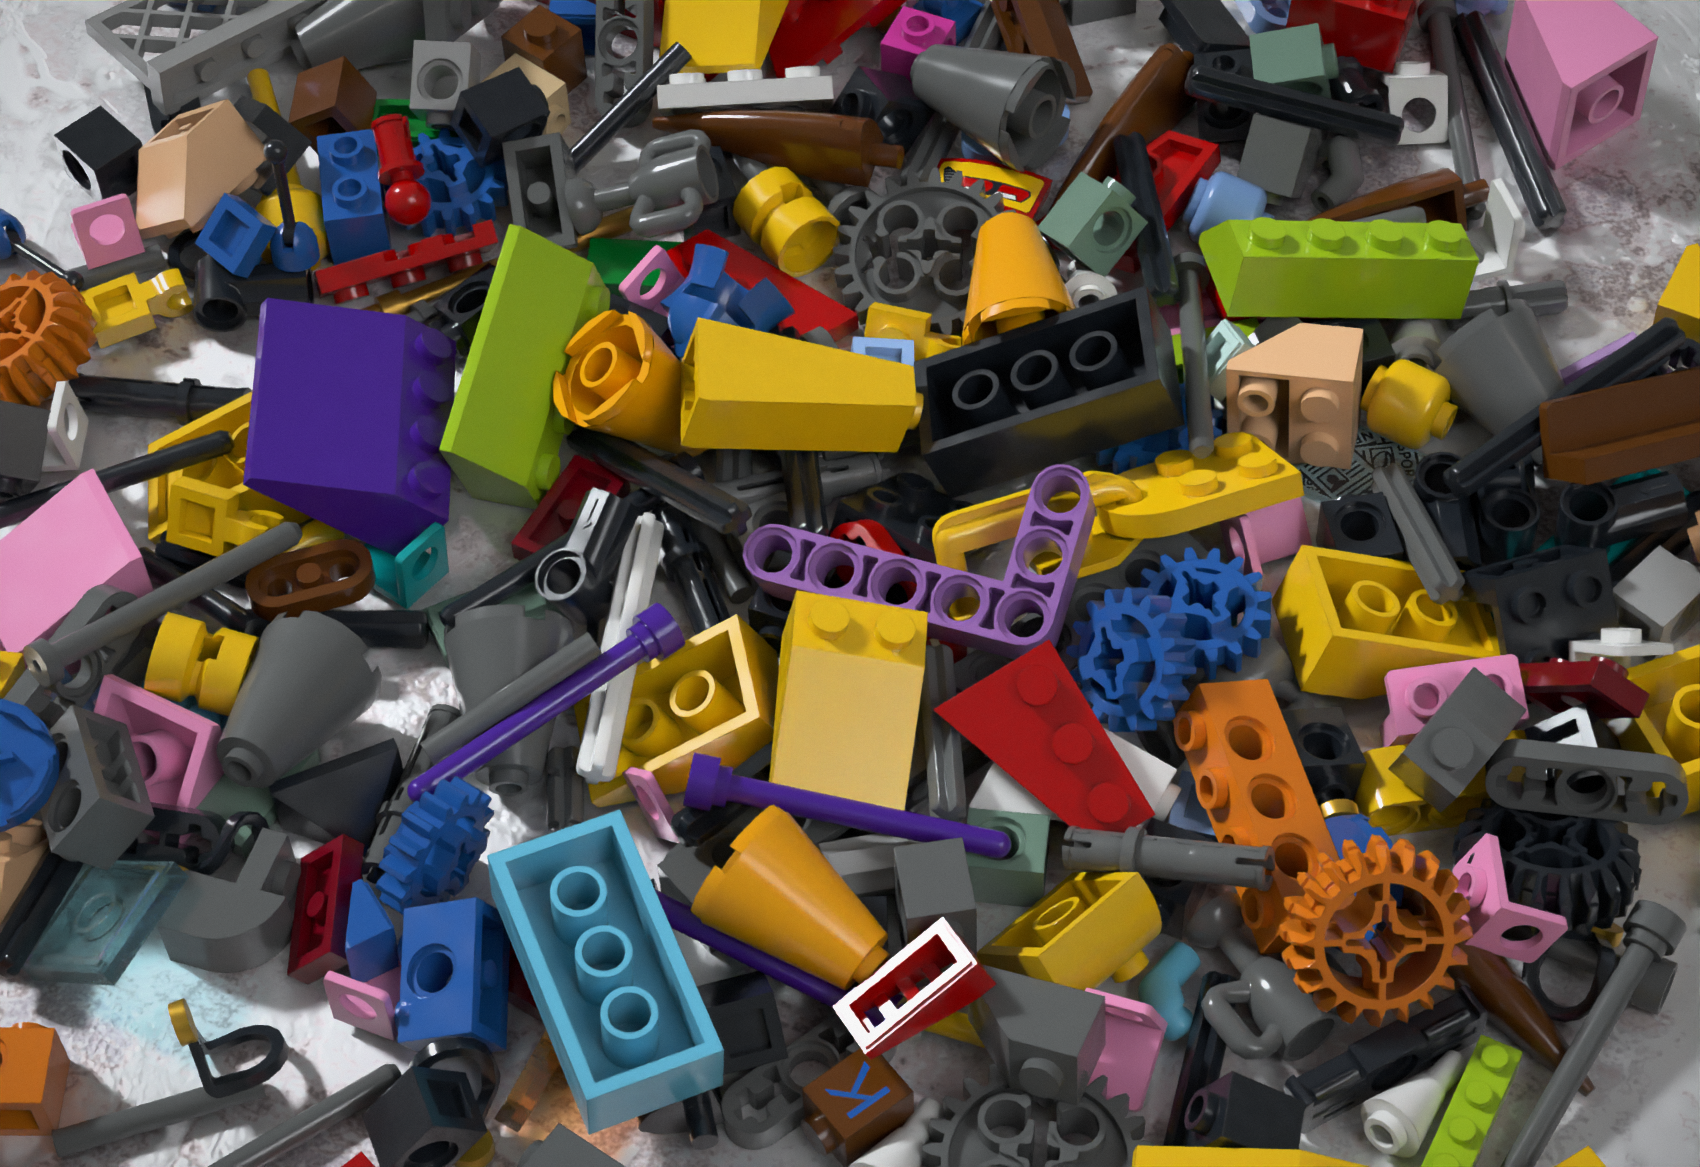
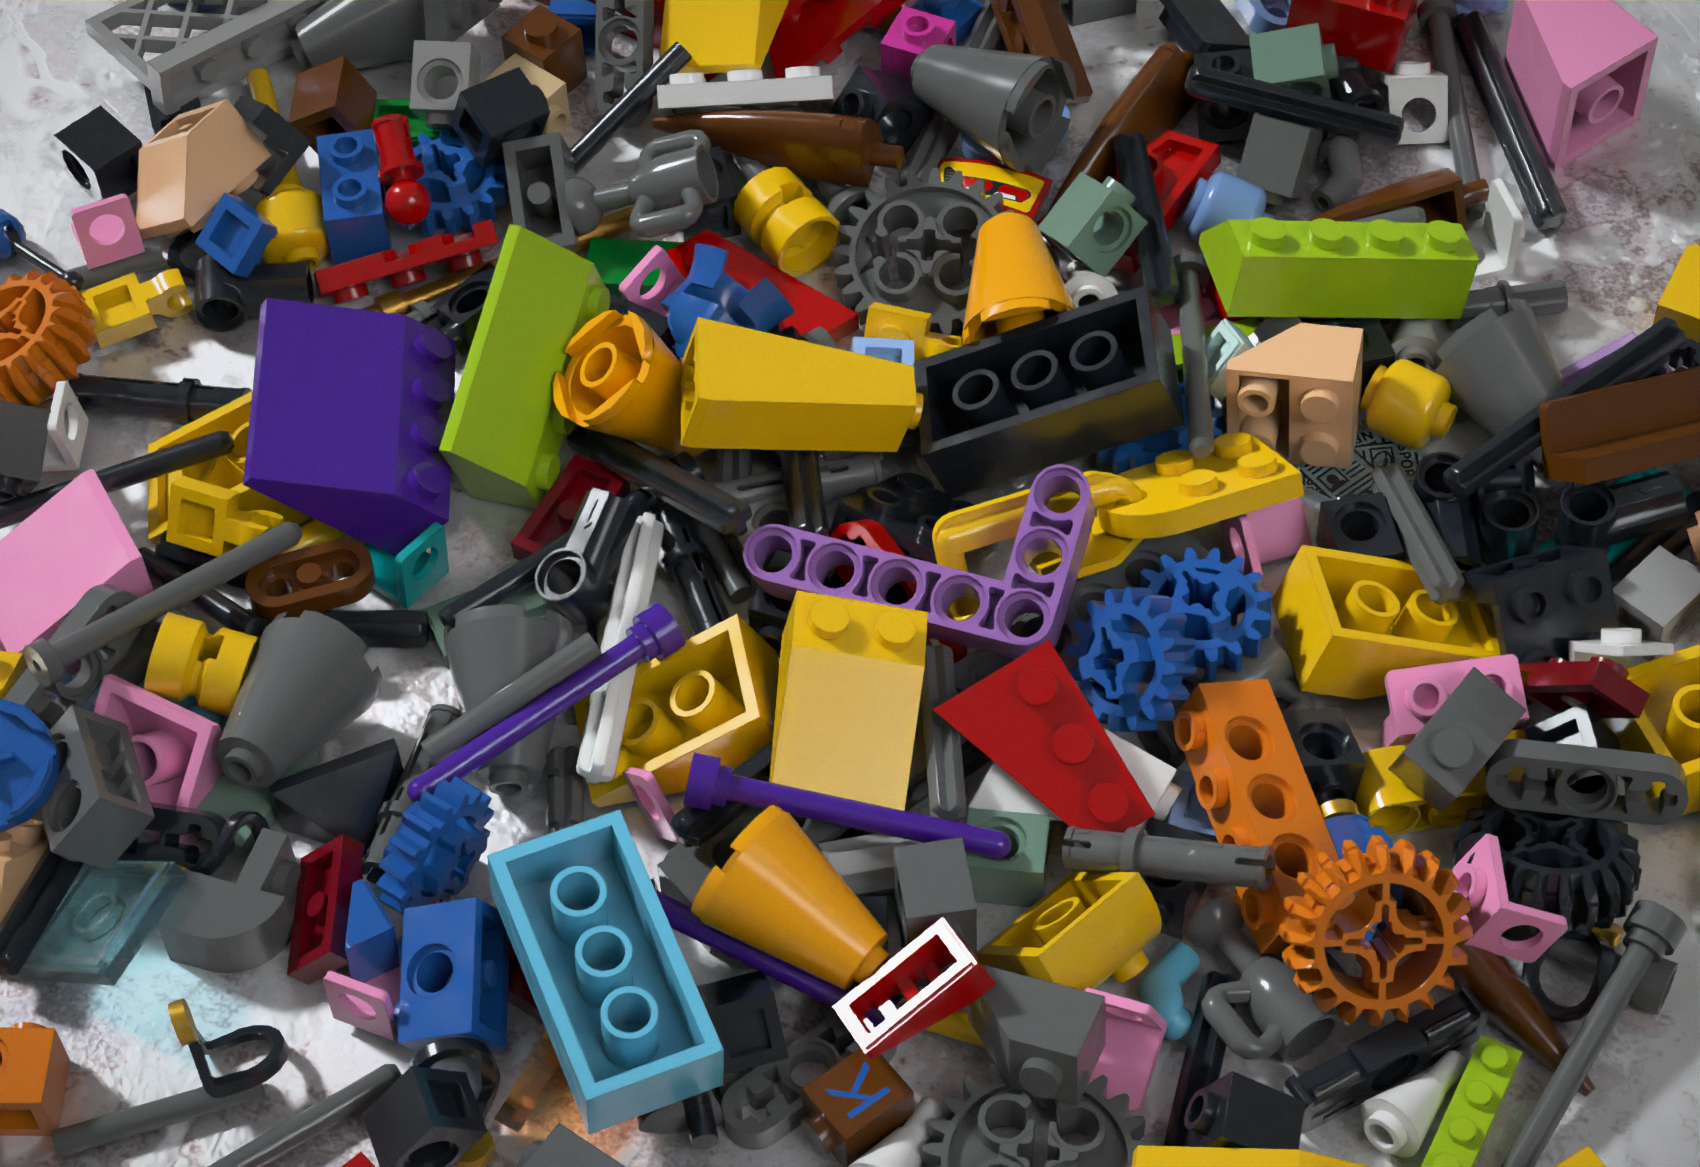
hinge [263,140,320,272] -> none

